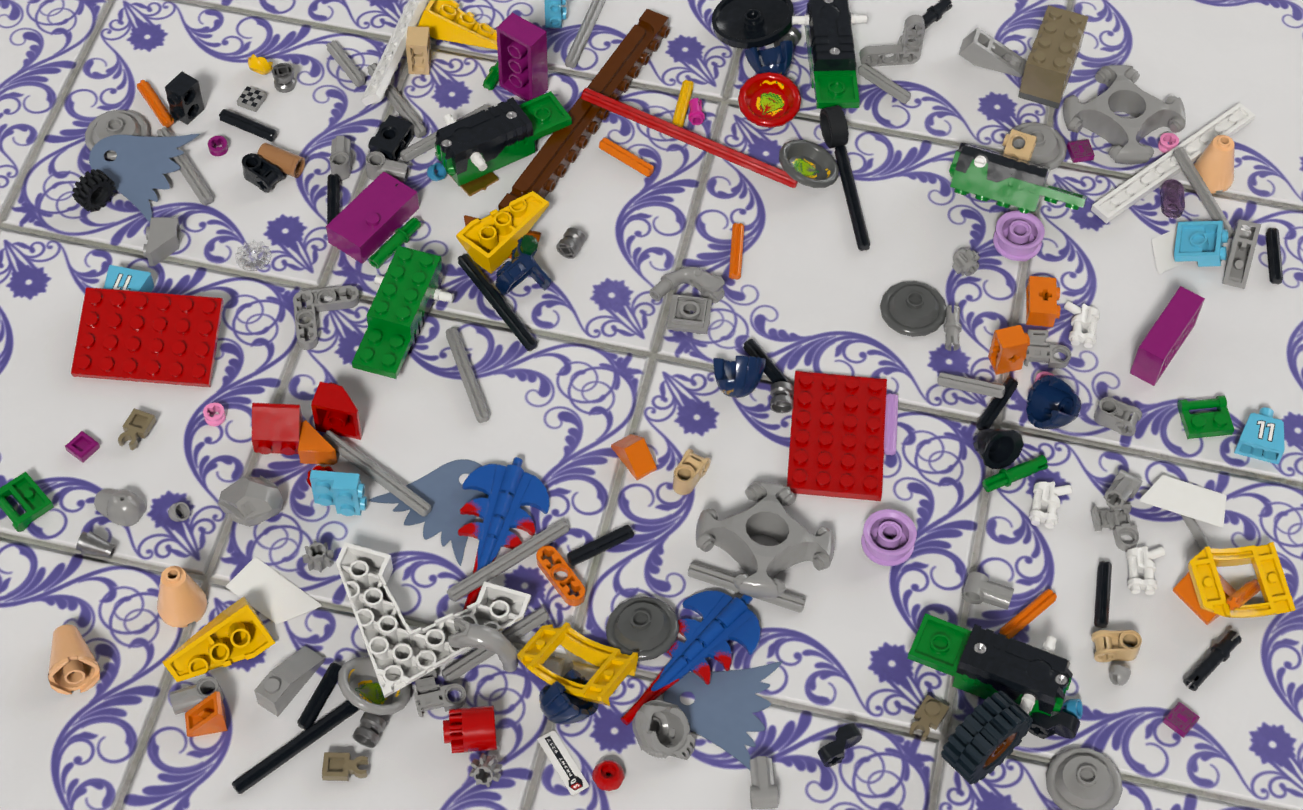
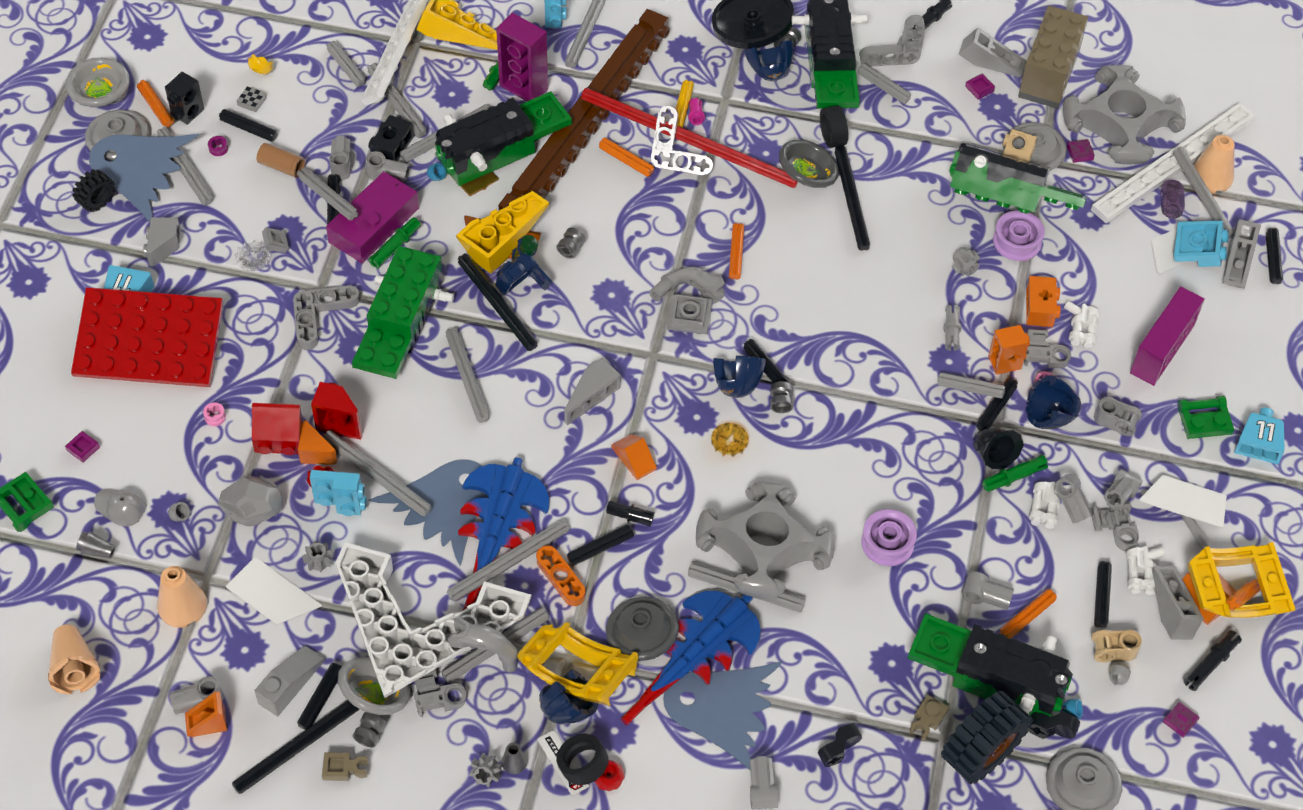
dark tan plate [118,408,156,450] -> none
yellow wedge [162,597,275,682] -> none
black piece [242,153,284,193] -> none
flat silver wheel [272,63,295,93] -> none
tan brick [406,26,432,75] -> none
red gear [443,706,497,753] -> none
light grey helmet [632,700,695,760] -> none
tan piece [673,448,711,495] -> none
red piece [738,72,801,128] -> none
red plate [787,371,887,501] -> none
dark grey piece [880,281,946,337] -> none
lavender axle [884,393,898,456] -> none
bright pink bush [1158,133,1179,154] -> none
none -> light grey piece [66,57,129,107]
none -> light grey tile [262,227,289,253]
none -> light grey axle [297,167,358,220]
none -> flat silver cone [501,742,527,774]
none -> black tyre [556,733,609,785]
none -> light grey slope [564,358,621,425]
none -> black axle [606,501,655,527]
none -> beam [651,105,714,175]
none -> clear yellow gear [711,423,749,457]
none -> magenta tile [965,73,995,100]
none -> light grey piece [1054,474,1093,524]
none -> light grey slope [1152,566,1204,640]

